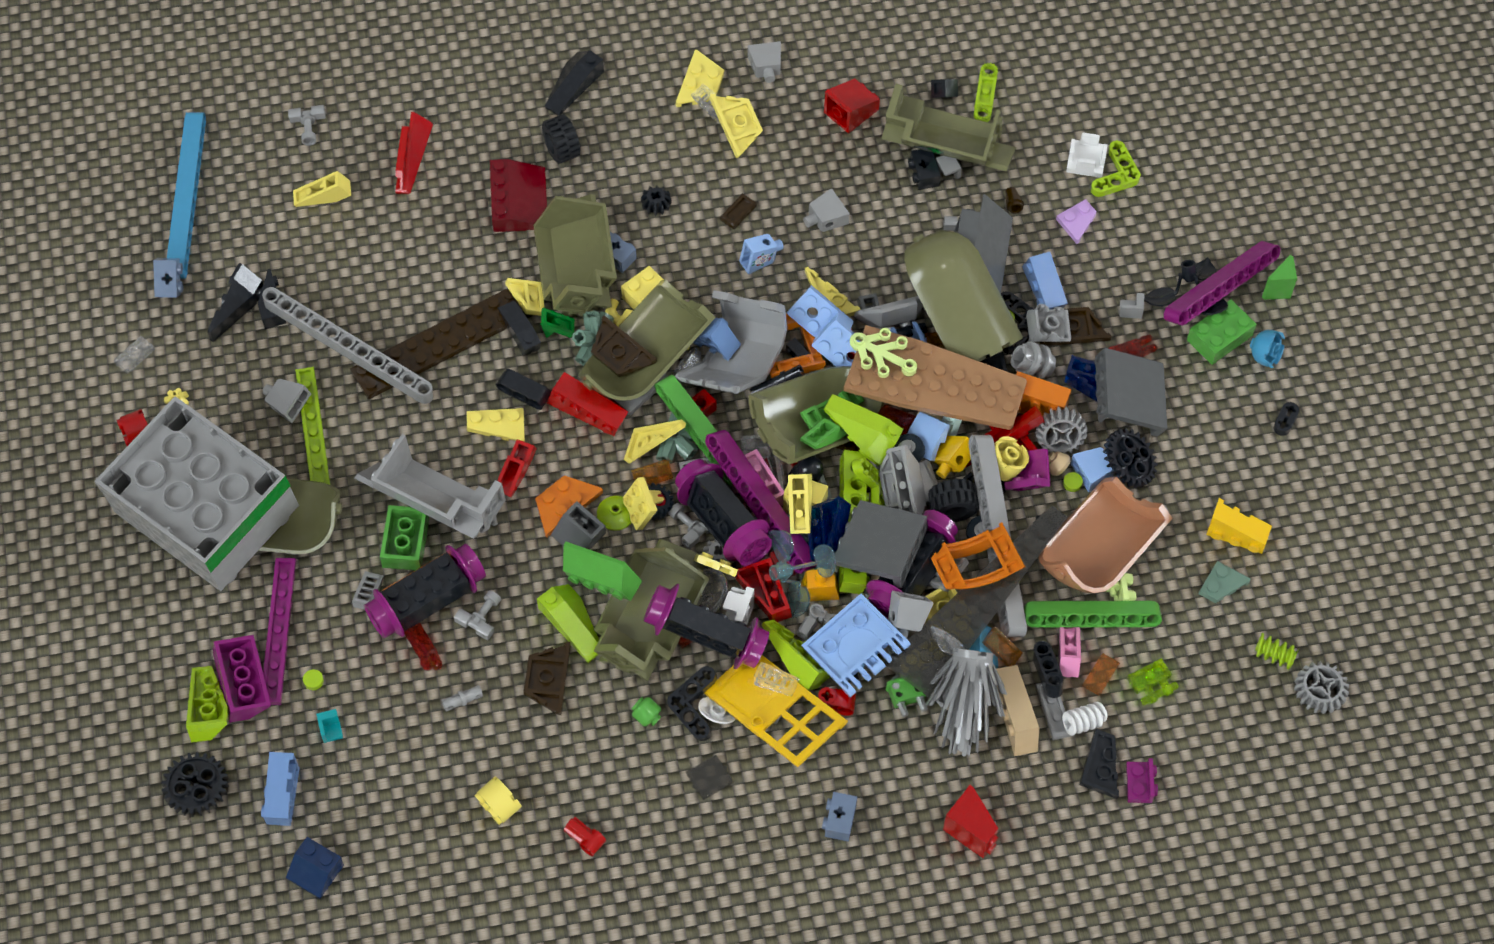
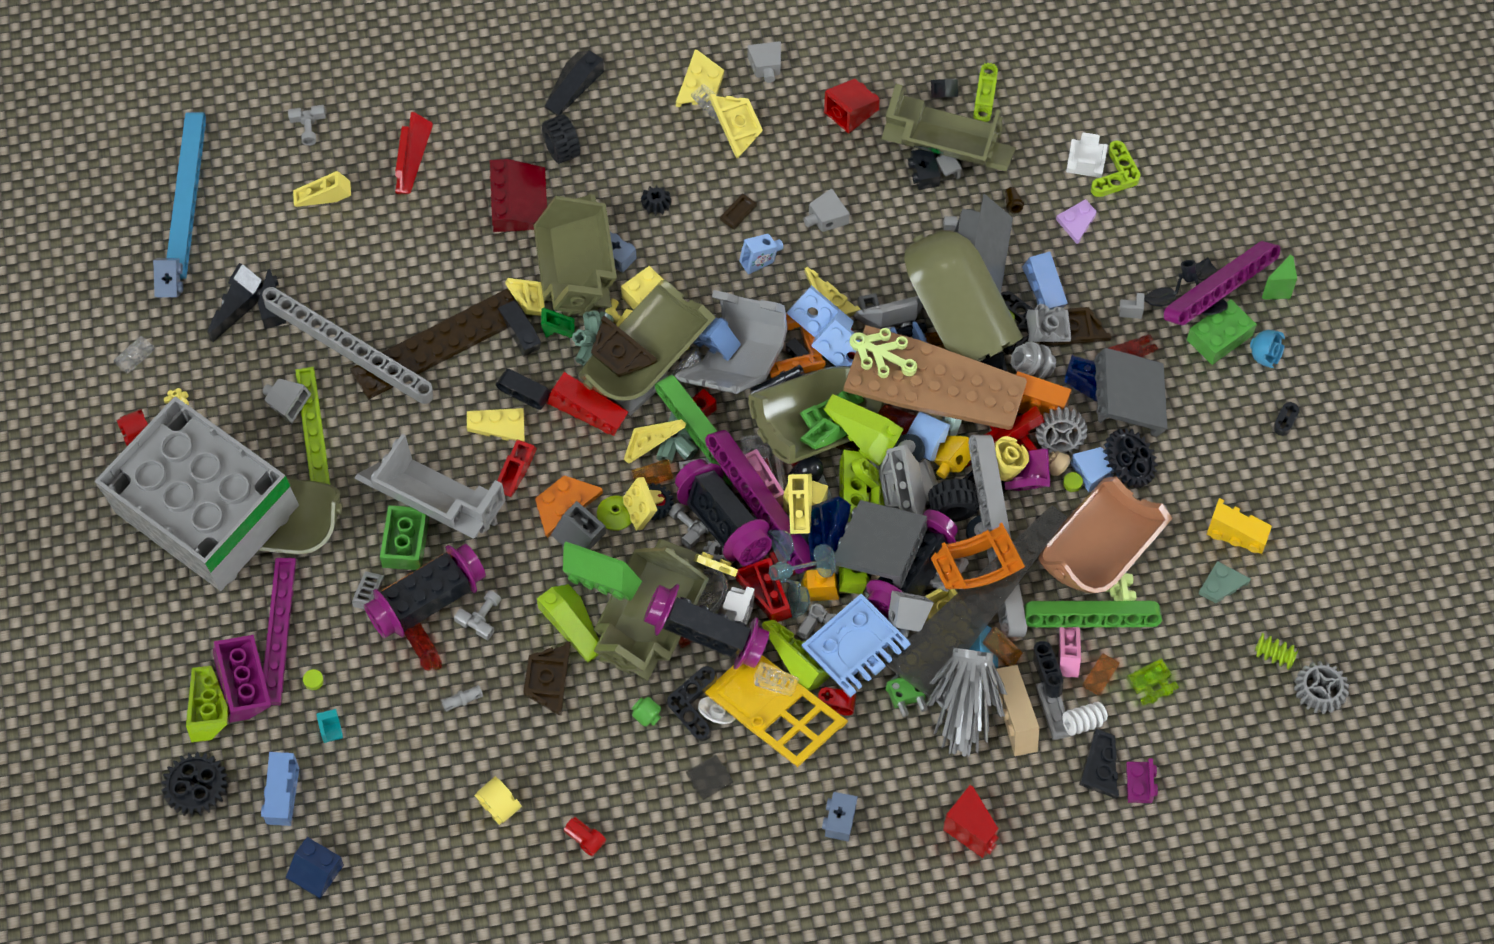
clear slope [930,626,964,656] -> none

